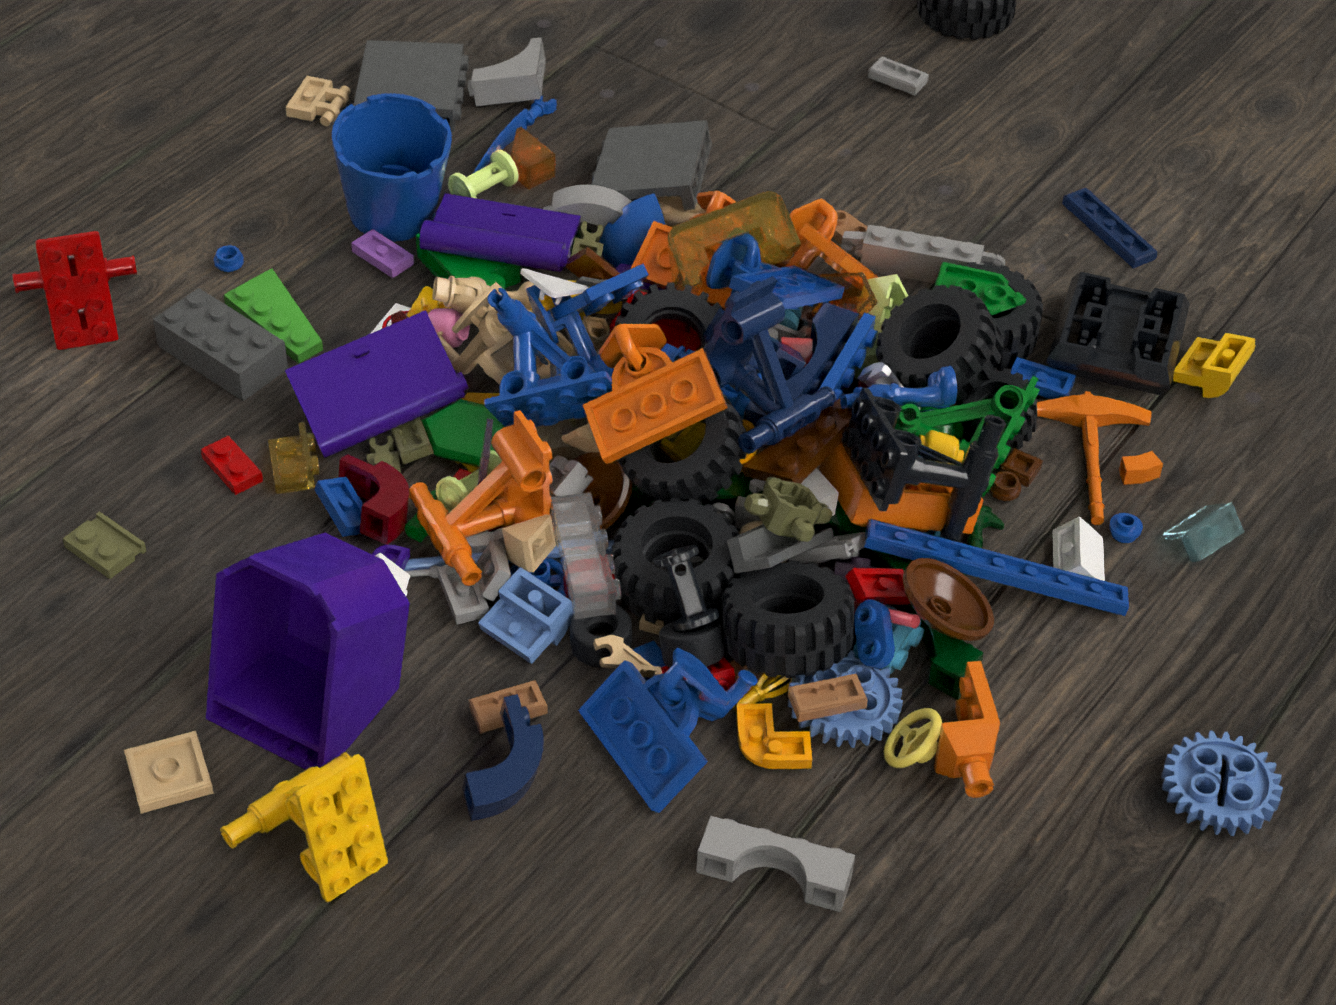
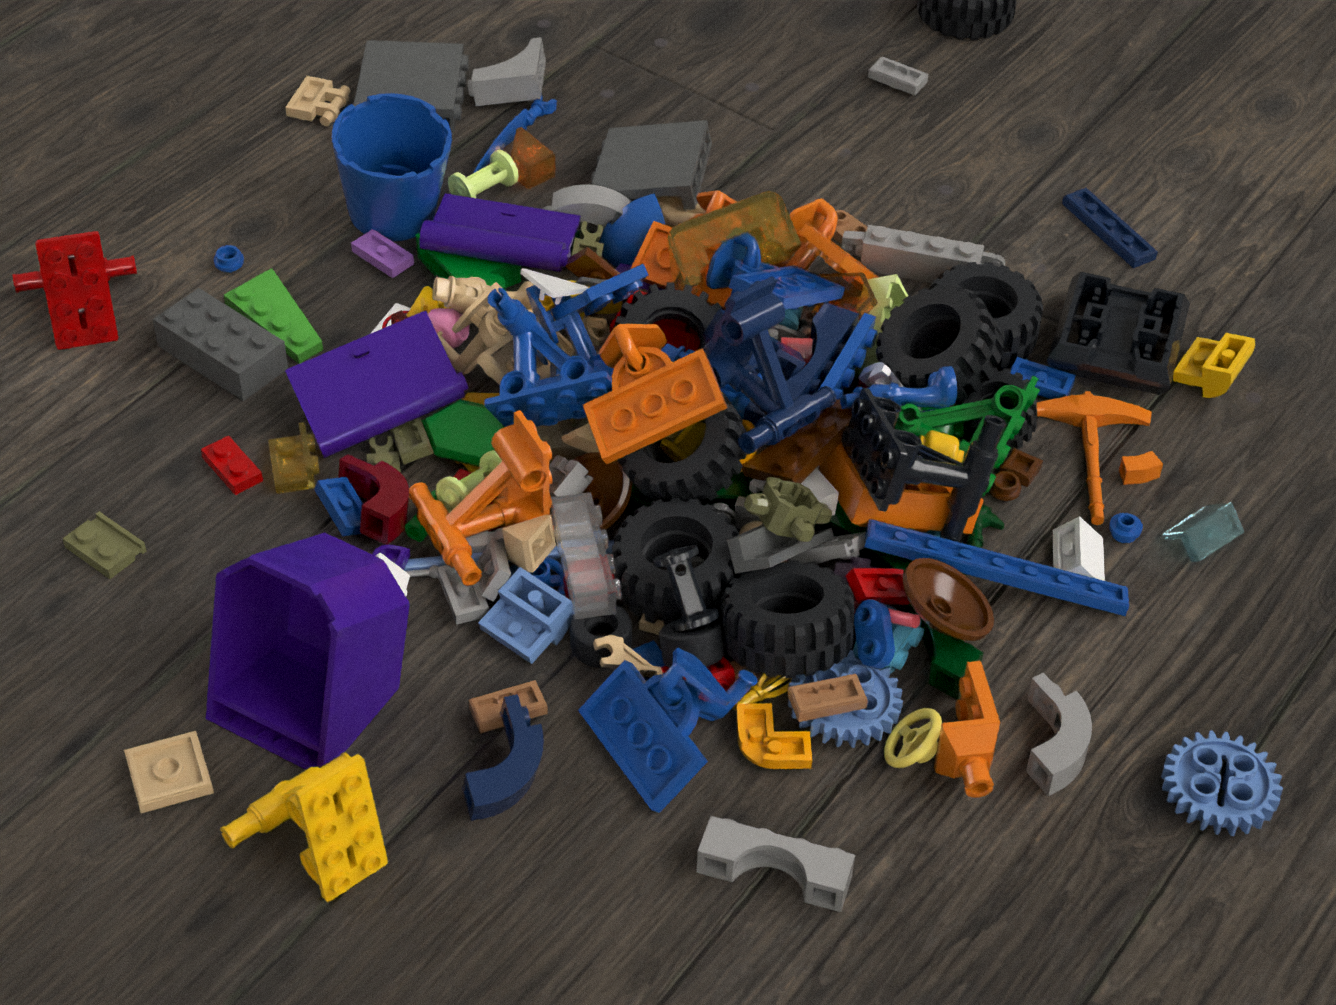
window [478,418,494,484] -> none
green tile [935,262,1027,315] -> none
none -> light grey arch [1026,673,1092,796]

